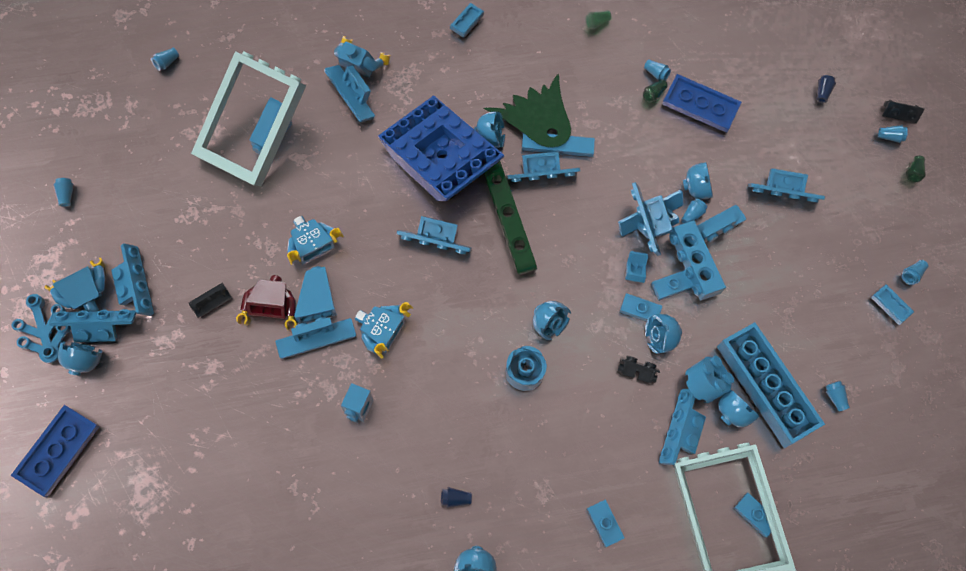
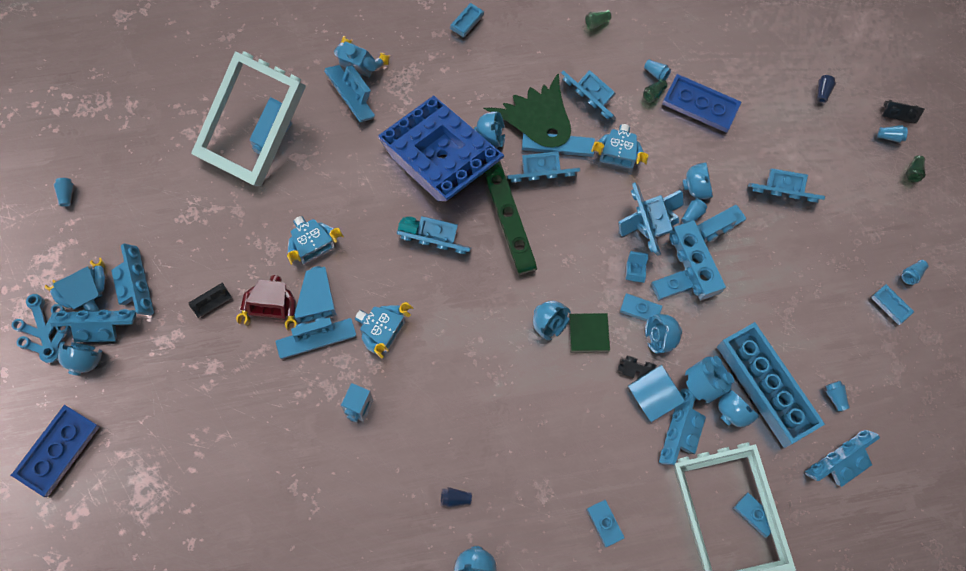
dark azure cone [151,47,179,71] -> none
dark azure brick [505,346,547,391] -> none
none -> teal plate [398,216,420,234]
none -> dark azure bracket [561,70,616,121]
none -> dark green tile [569,313,610,353]
none -> dark azure torso [591,124,649,169]
none -> dark azure slope [628,364,685,422]
none -> dark azure bracket [805,430,880,487]

